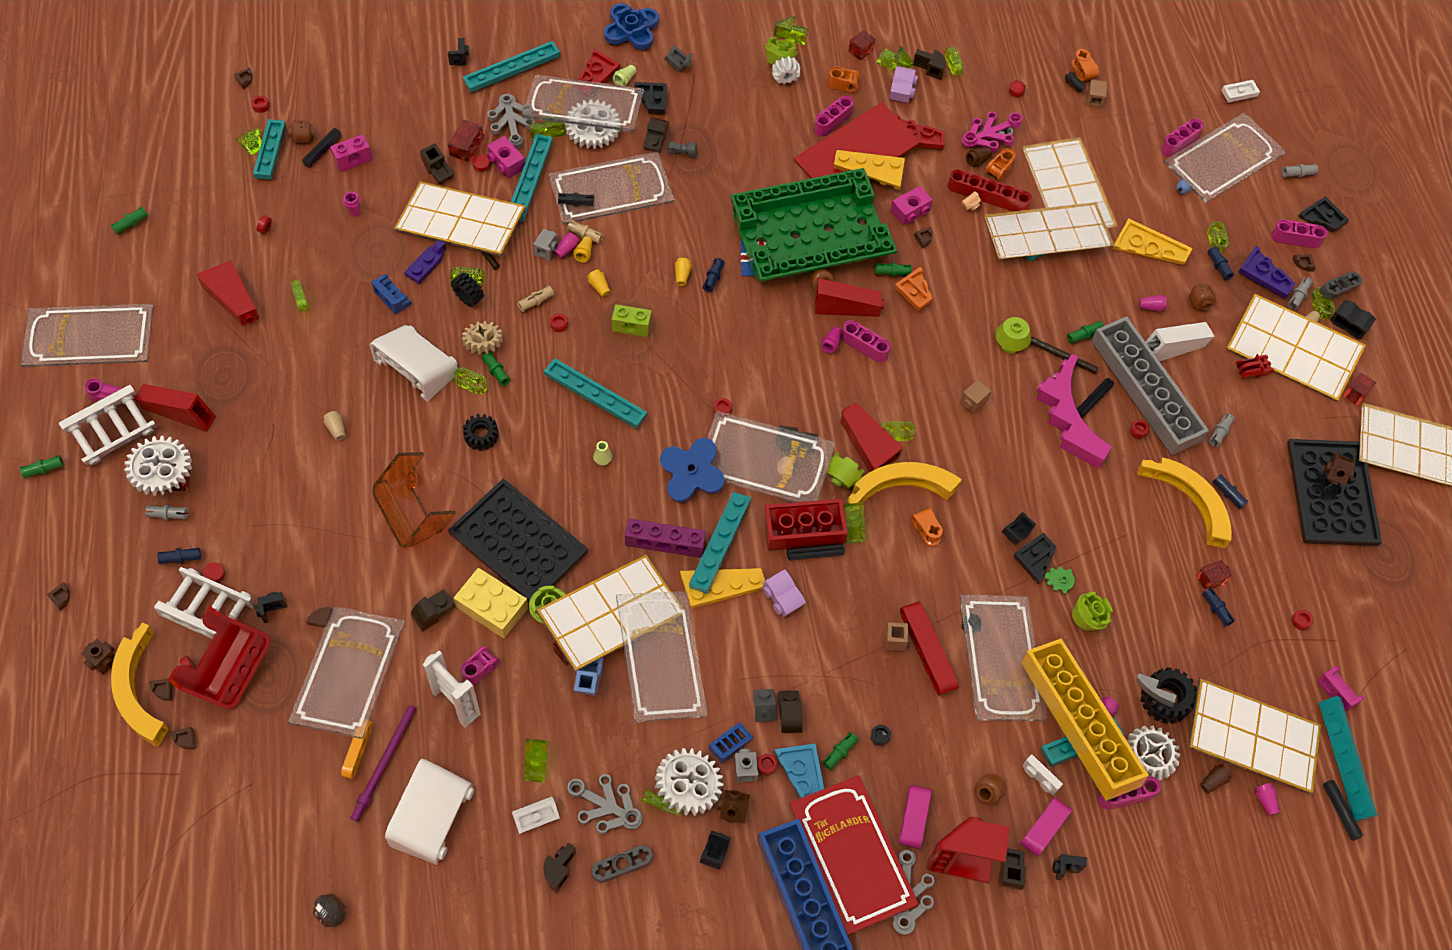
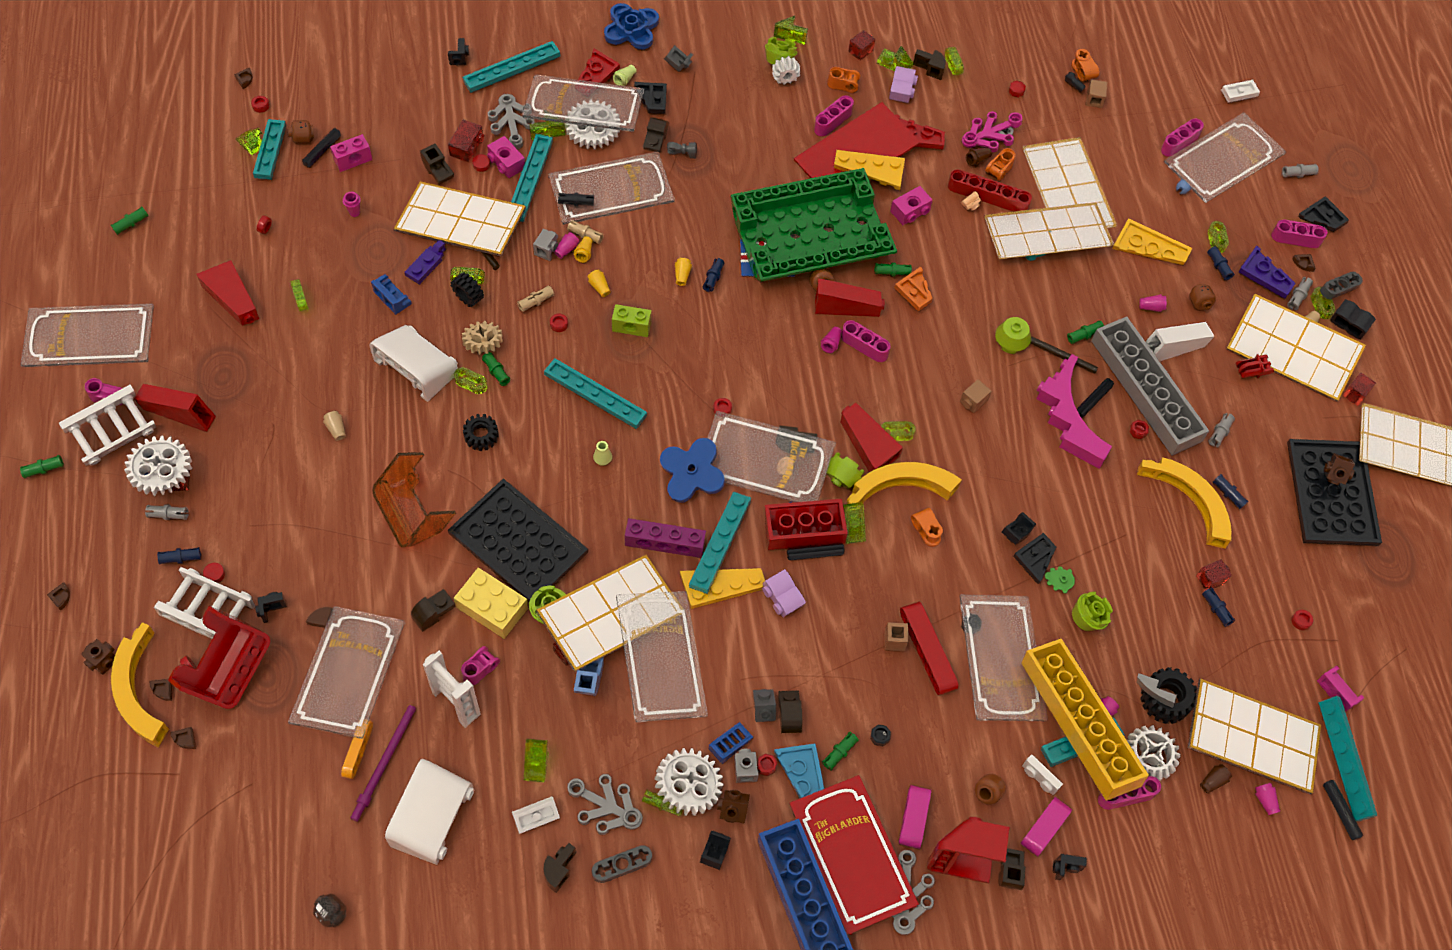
reddish brown tile [914,227,932,249] -> none

